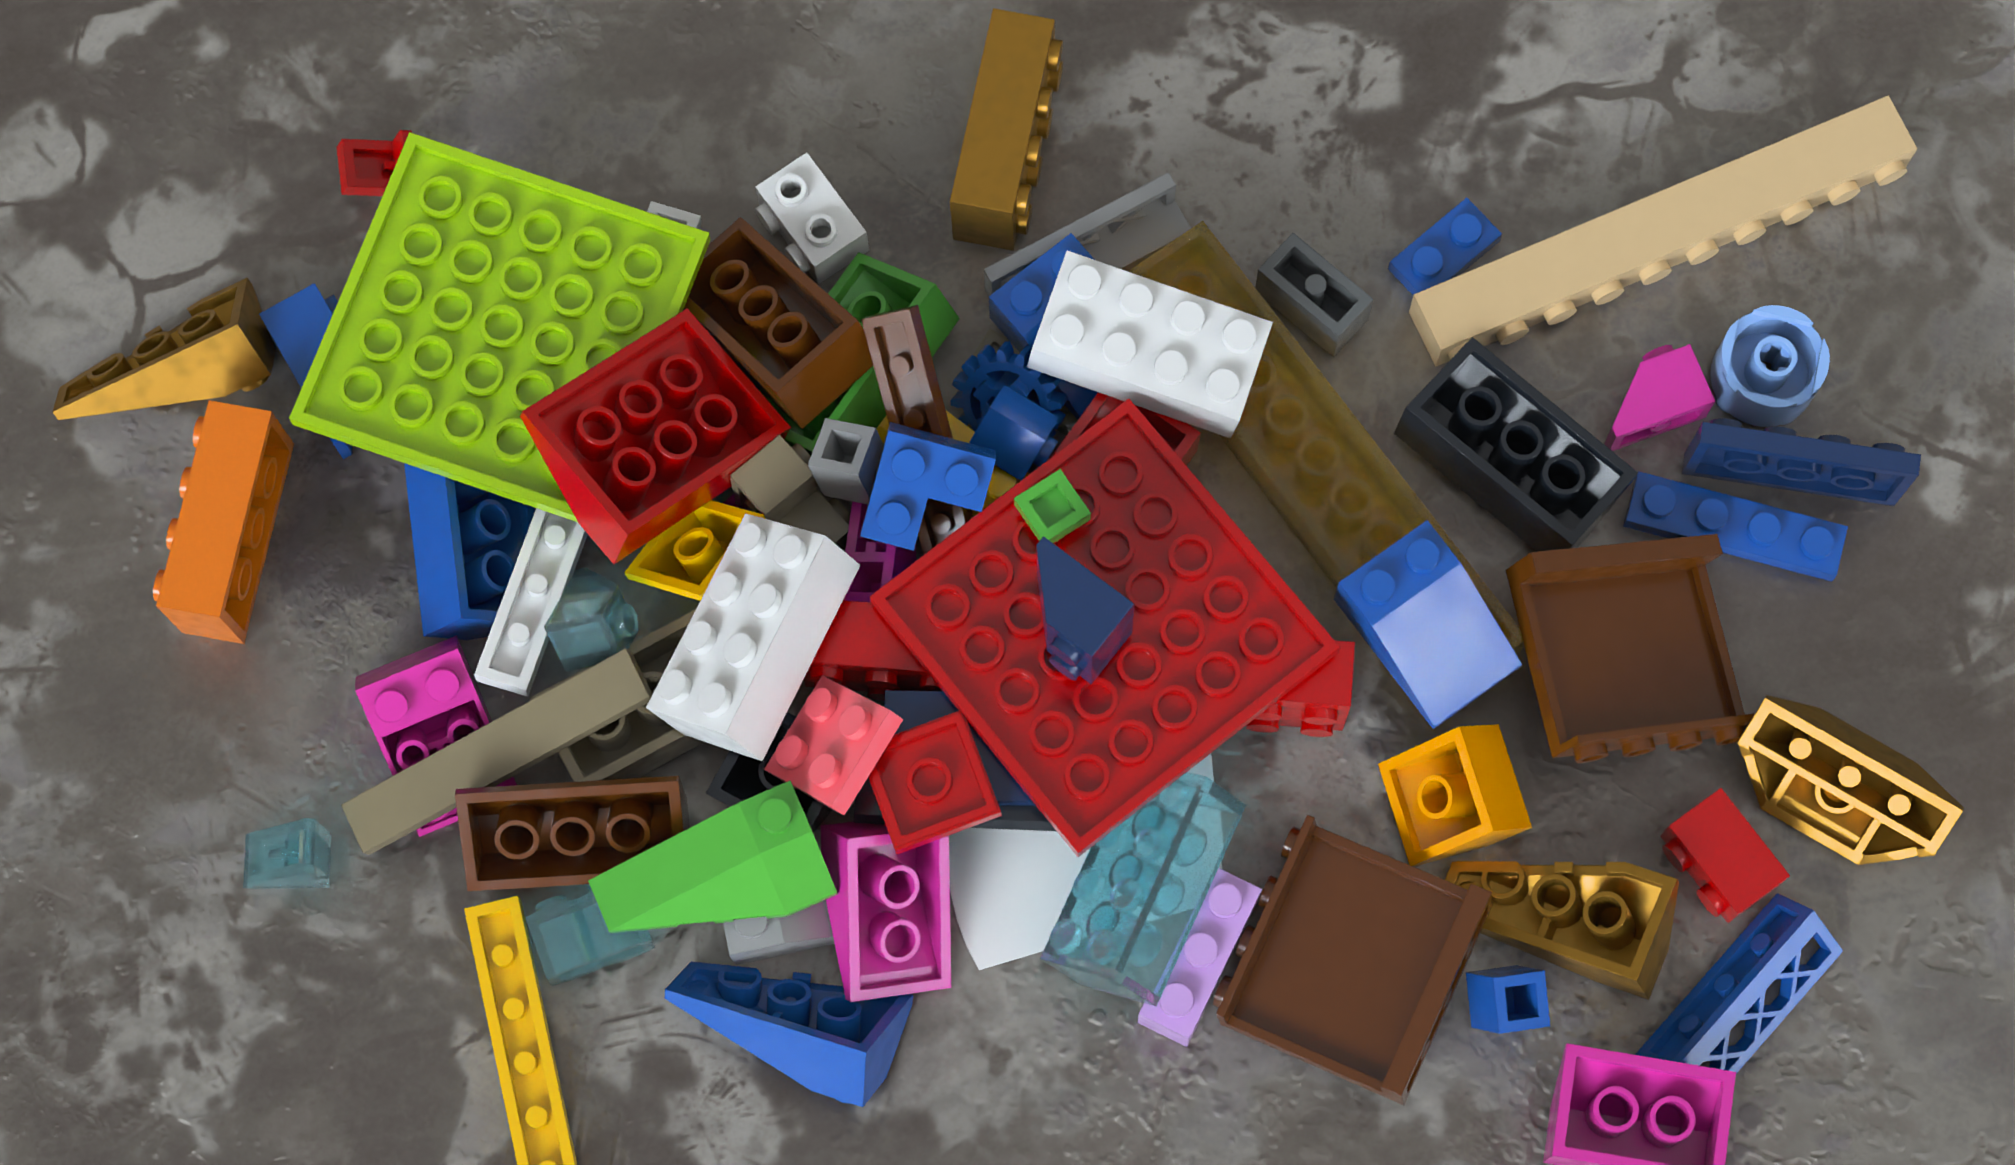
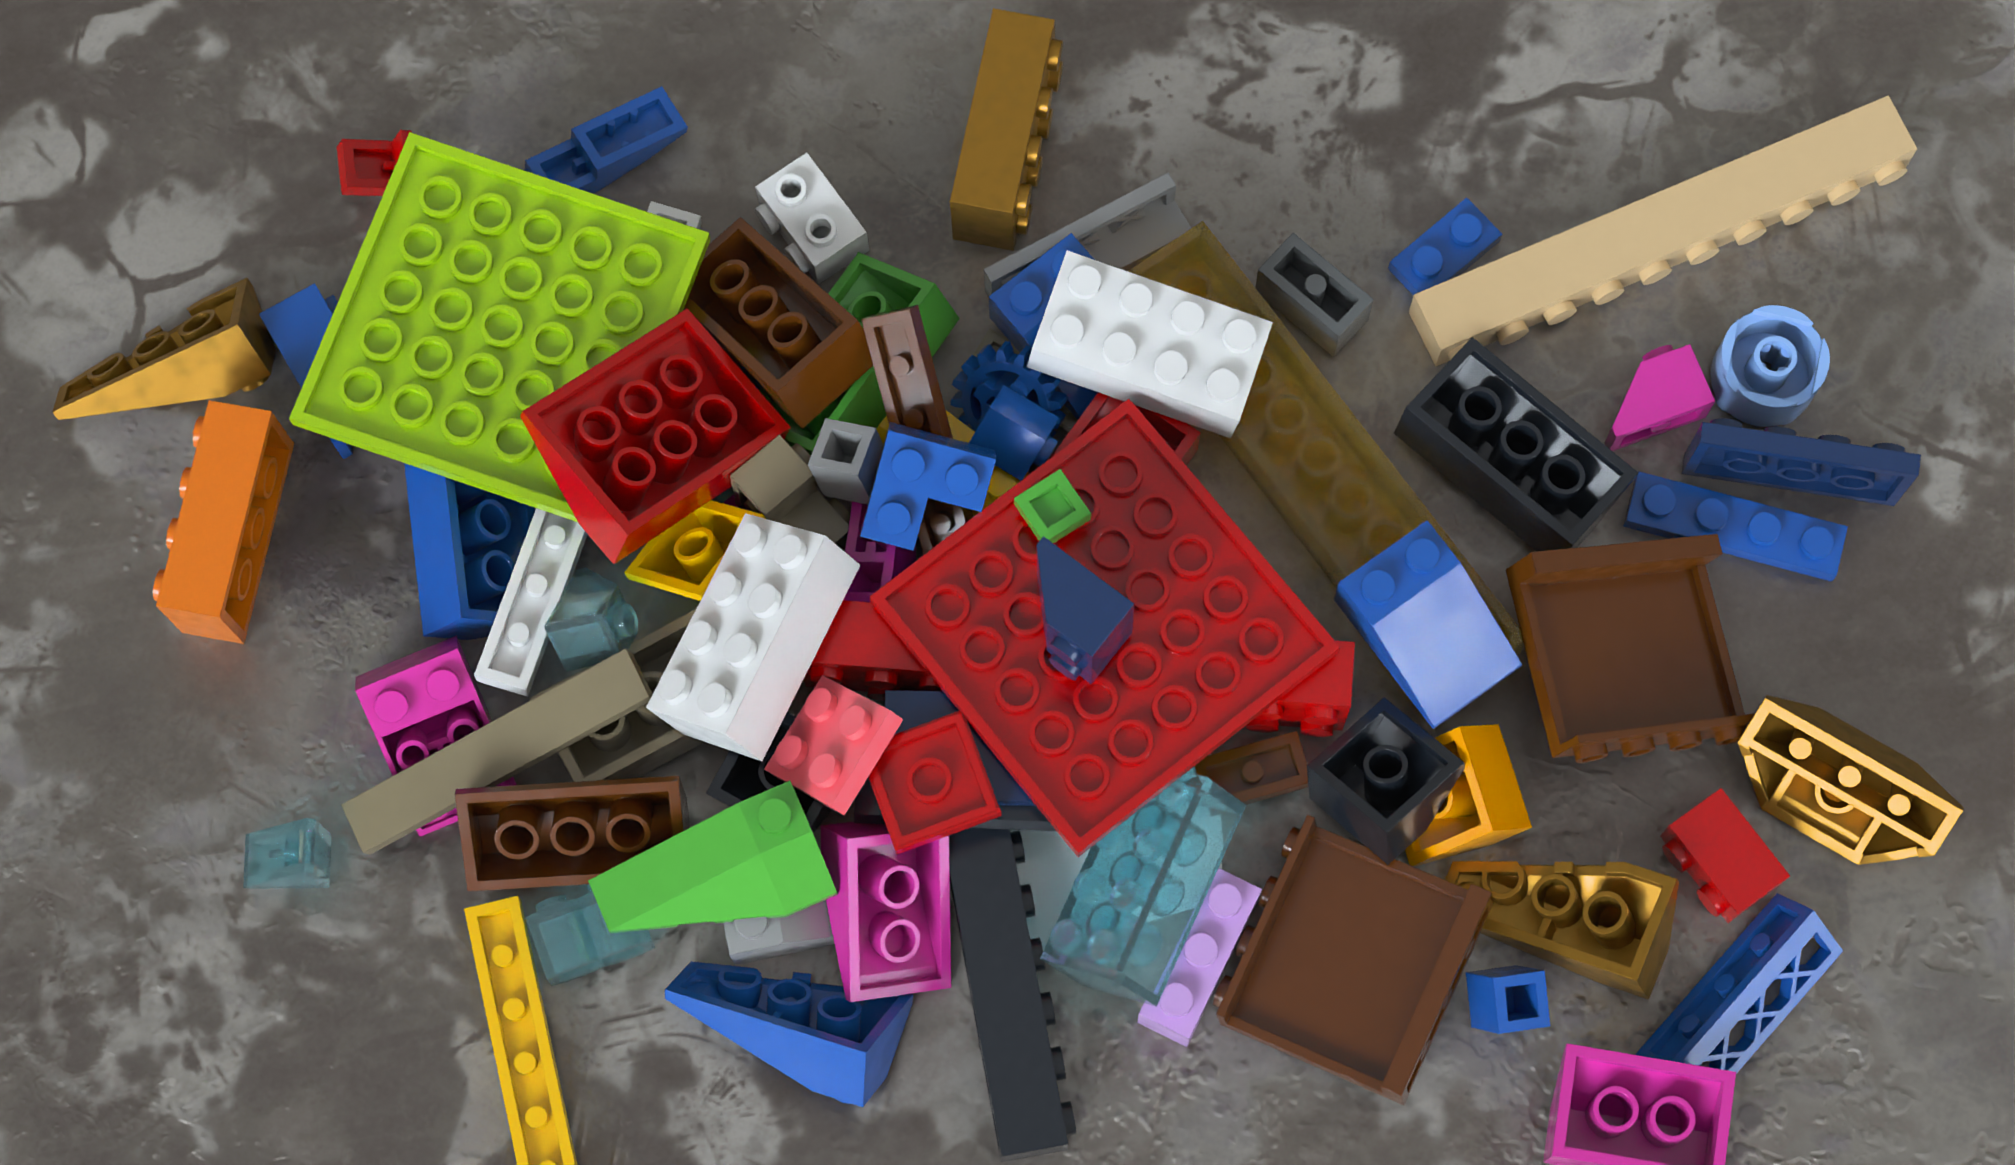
none -> blue slope [524,86,688,194]
none -> black brick [949,828,1076,1162]
none -> reddish brown plate [1193,731,1308,816]
none -> black slope [1307,697,1465,865]

